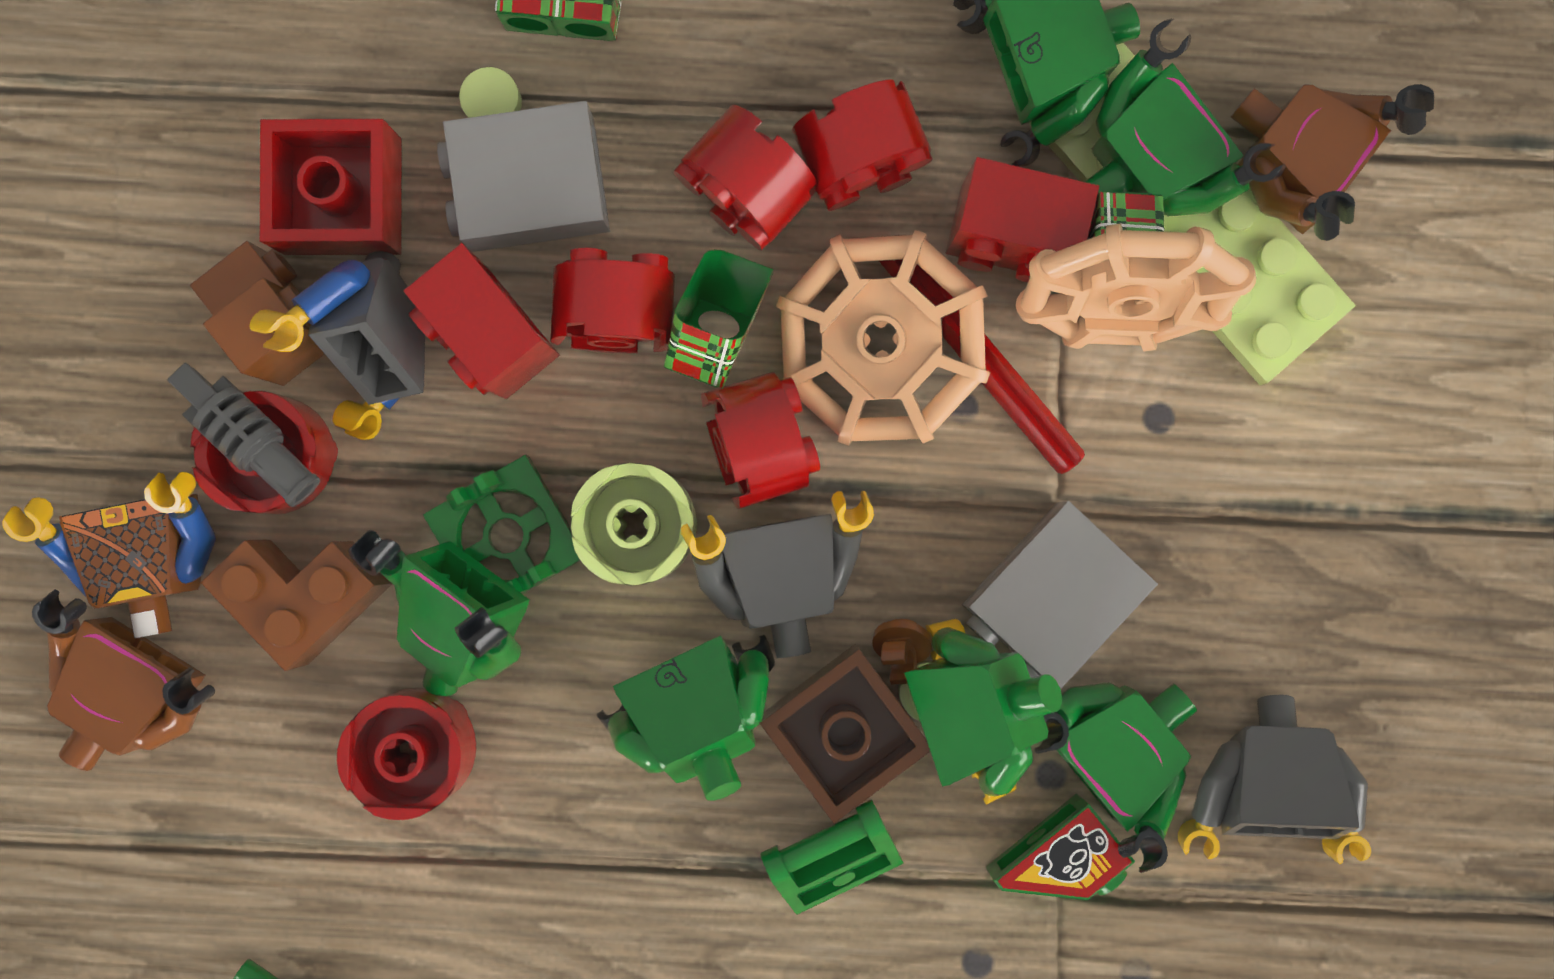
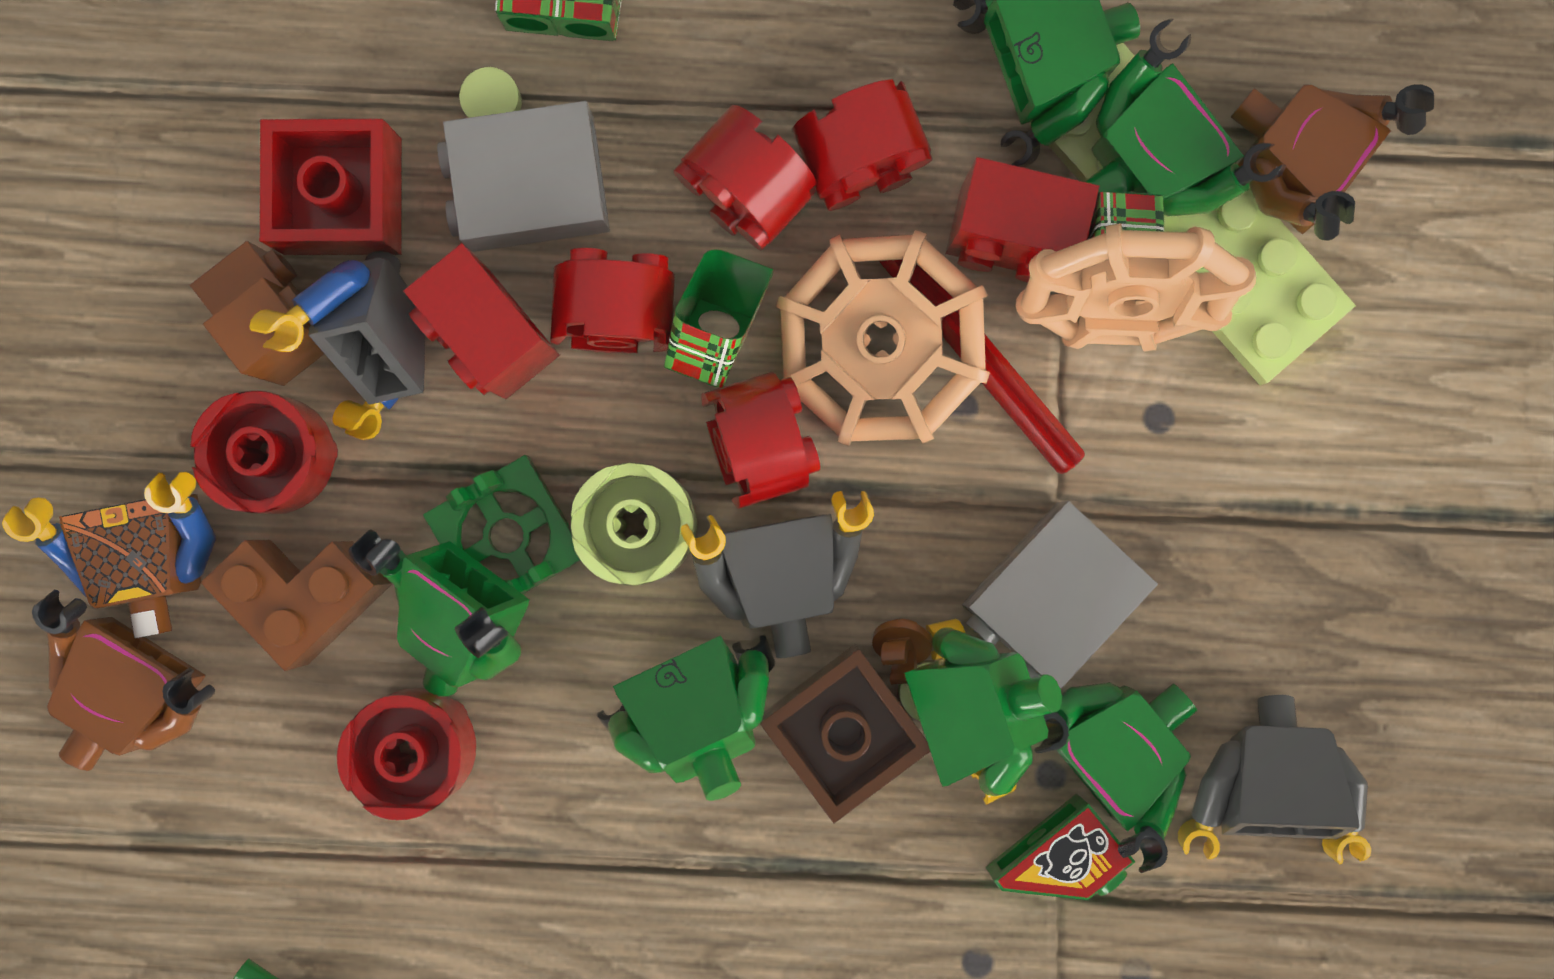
dark grey hinge [167,363,321,507] -> none
green plate [760,799,904,915] -> none

